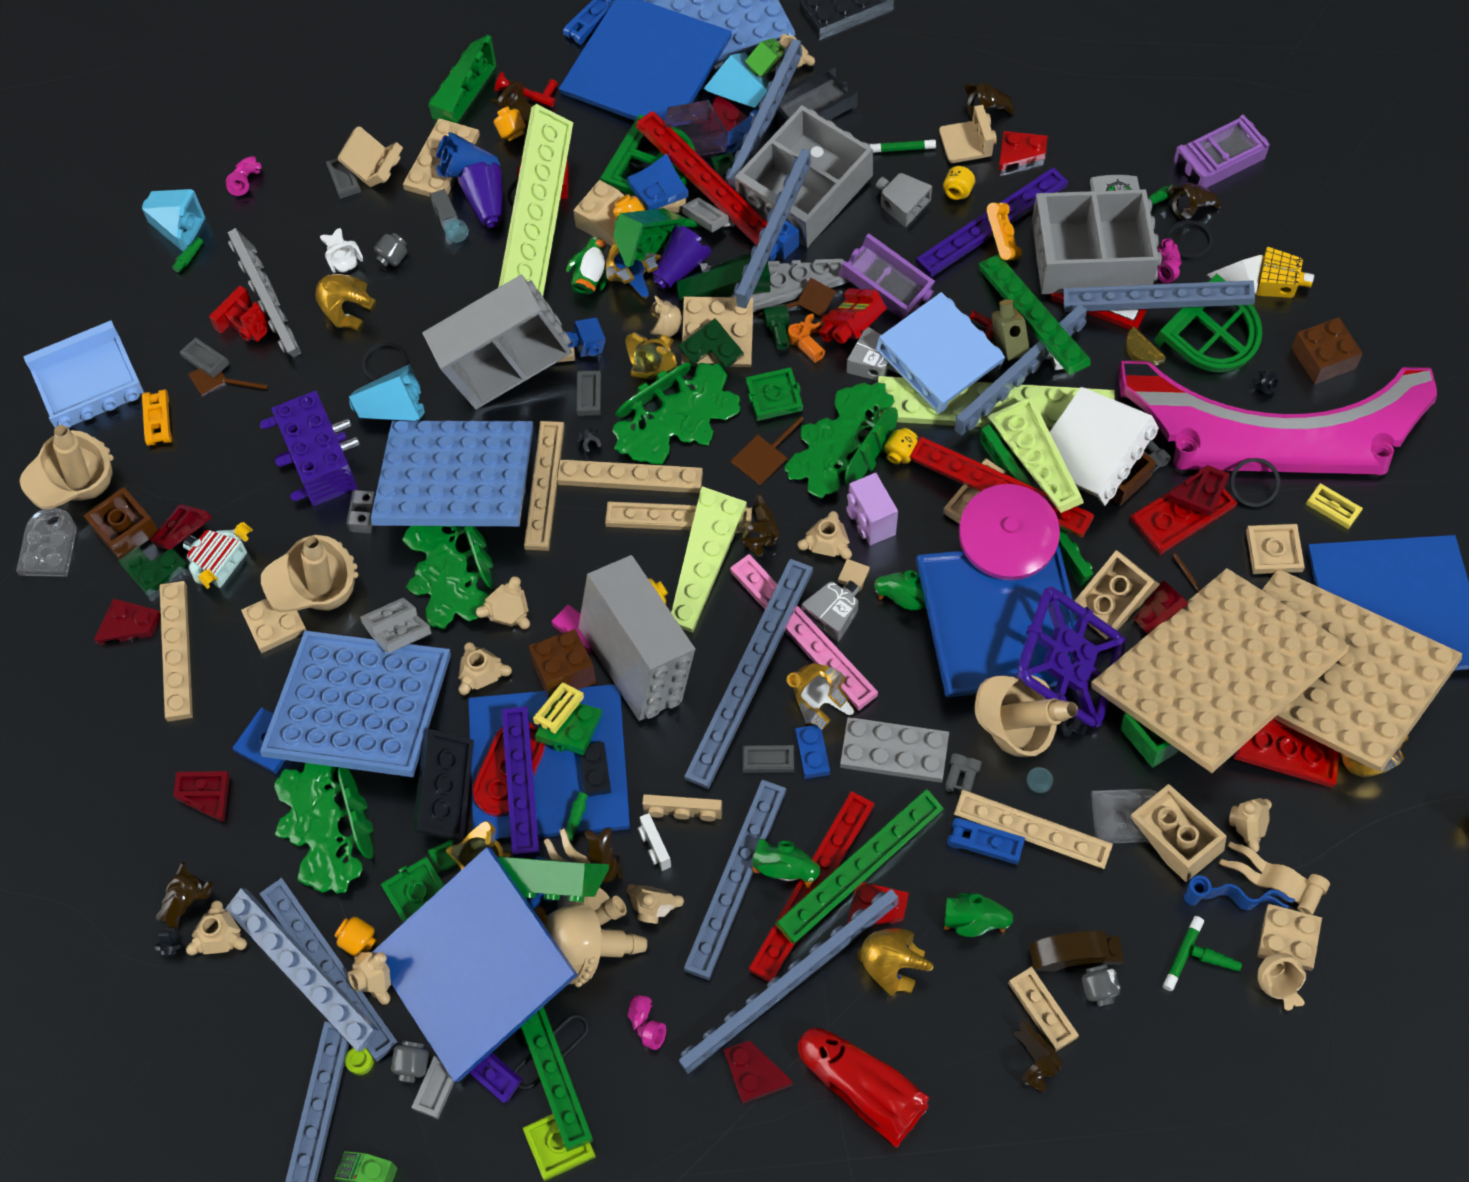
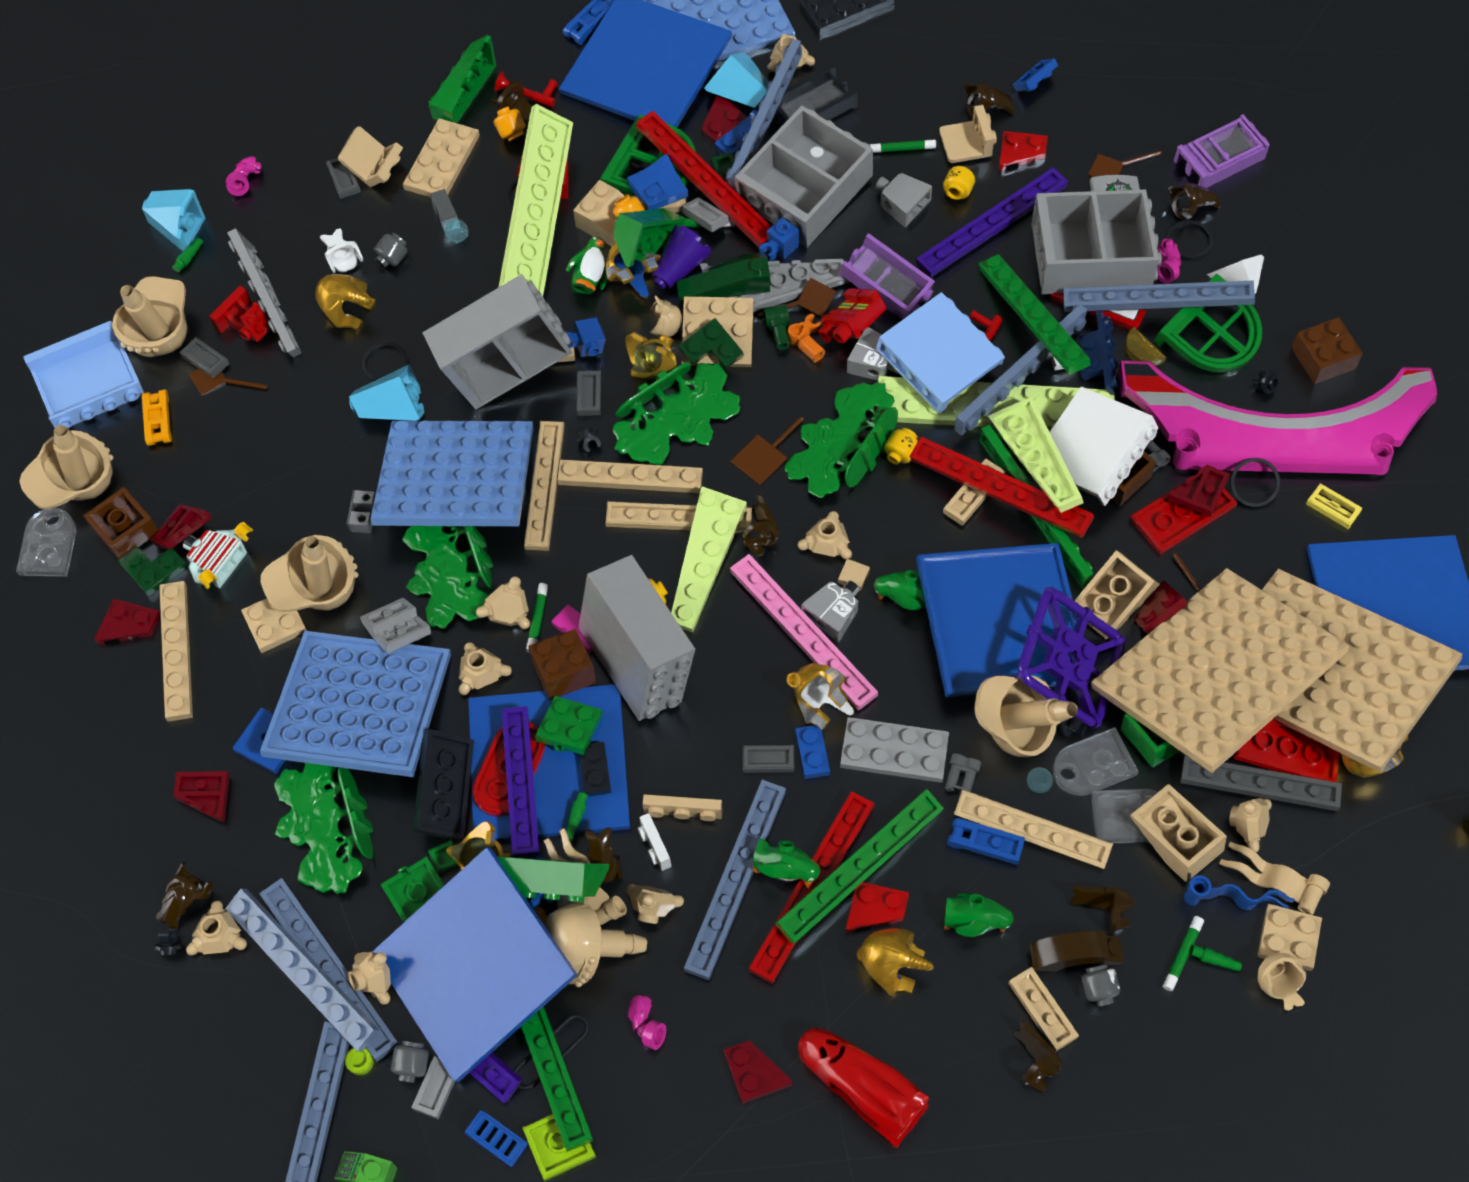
dark purple piece [260,391,359,506] -> none
light orange head [334,917,376,957] -> none
blue cone [436,132,500,178] -> none
dark purple cone [457,162,503,228] -> none
light yellow tile [533,682,584,734] -> none
clear purple panel [665,100,729,156] -> none
sand blue plate [679,889,898,1074] -> none
sand blue plate [684,559,813,789] -> none
sand blue plate [734,149,811,309] -> none
bright green slope [745,38,785,77] -> none
green plate [746,367,803,421] -> none
lavender brick [846,473,898,546] -> none
dark pink dish [959,484,1060,580] -> none
light orange plate [987,203,1023,260] -> none
olive torso [992,300,1030,361] -> none
green animal [1148,185,1174,205] -> none
tan plate [1246,524,1305,574] -> none
yellow torso [1256,247,1314,298] -> none
none -> tan piece [112,276,187,357]
none -> blue slope [465,1110,528,1168]
none -> green bar [526,583,548,653]
none -> blue plate [1013,58,1059,92]
none -> clear plate [1053,728,1139,796]
none -> dark brown hair [1070,886,1135,932]
none -> dark blue bracket [1077,310,1121,399]
none -> reddish brown piece [1088,151,1162,177]
none -> dark grey plate [1180,756,1342,811]

